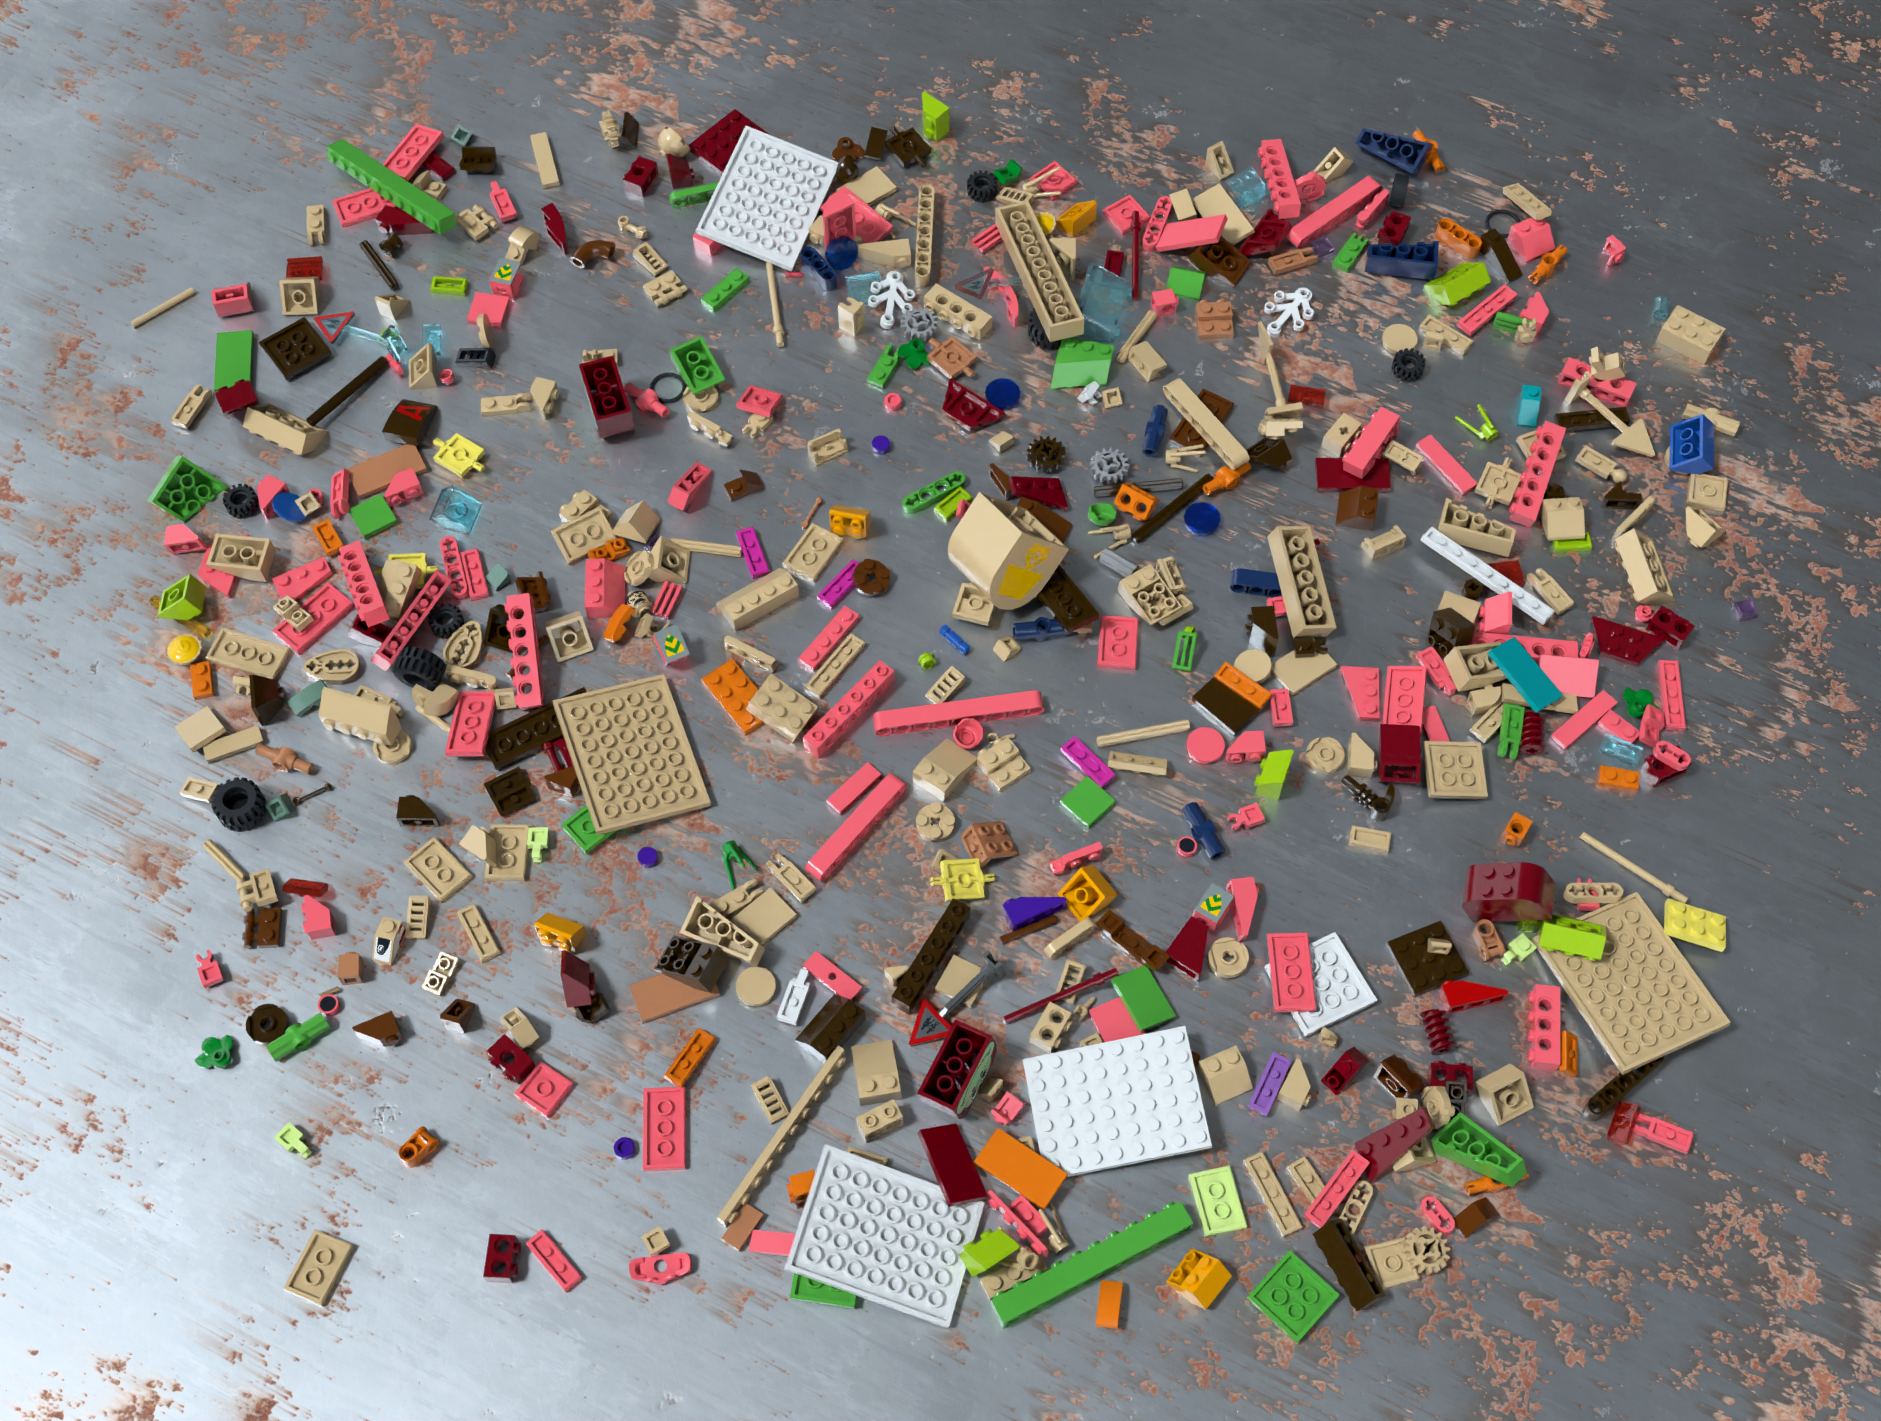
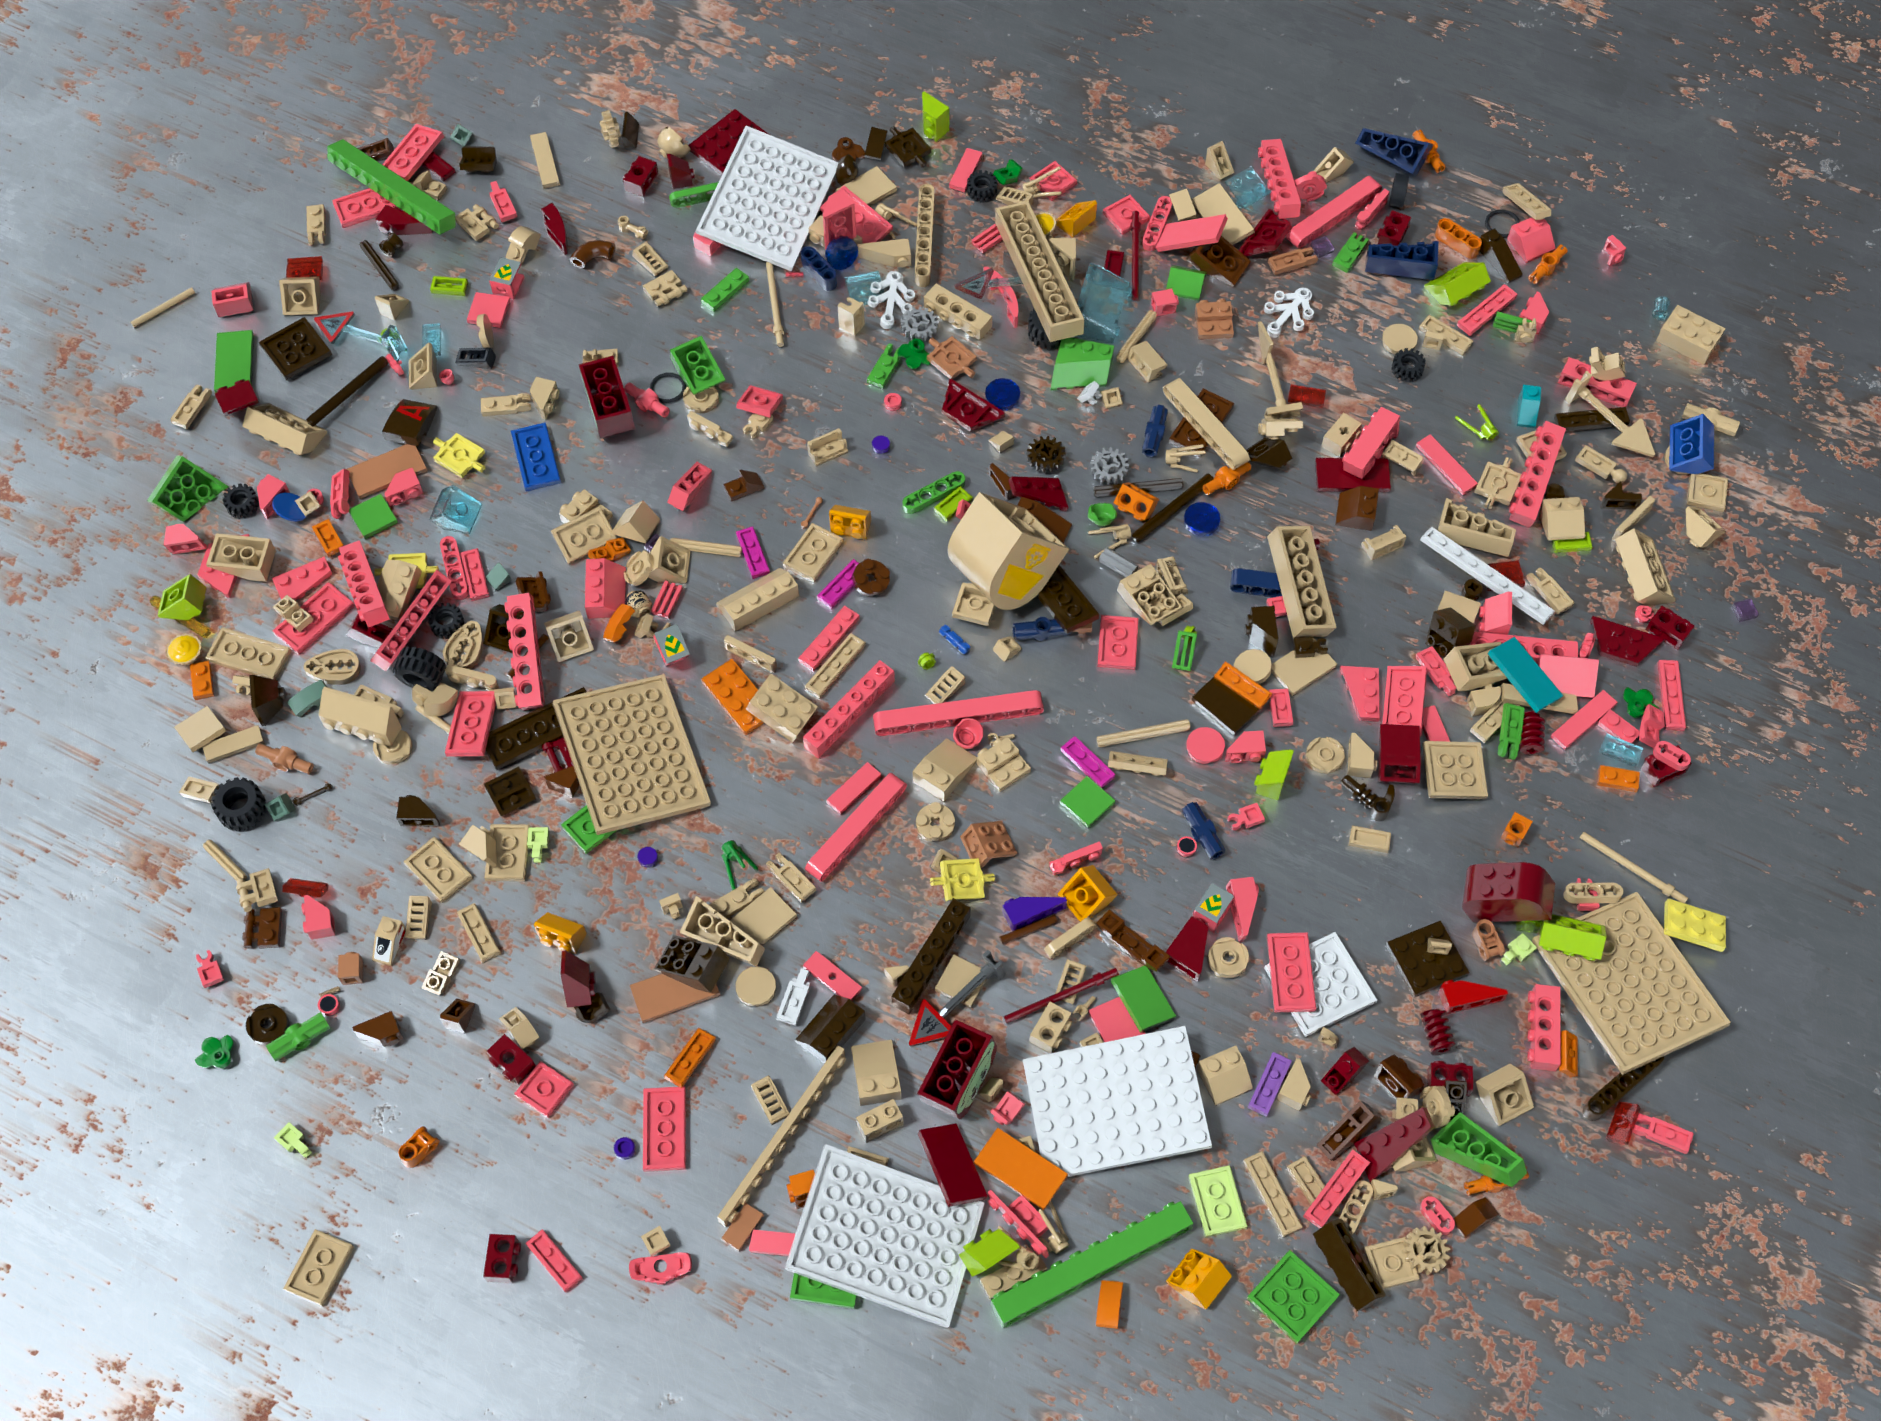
none -> reddish brown slope [357,138,394,161]
none -> blue tile [511,422,561,492]
none -> tan tile [659,893,683,919]
none -> coral tile [949,148,982,192]
none -> reddish brown slope [1317,1100,1382,1161]
none -> tan slope [1370,1179,1398,1200]

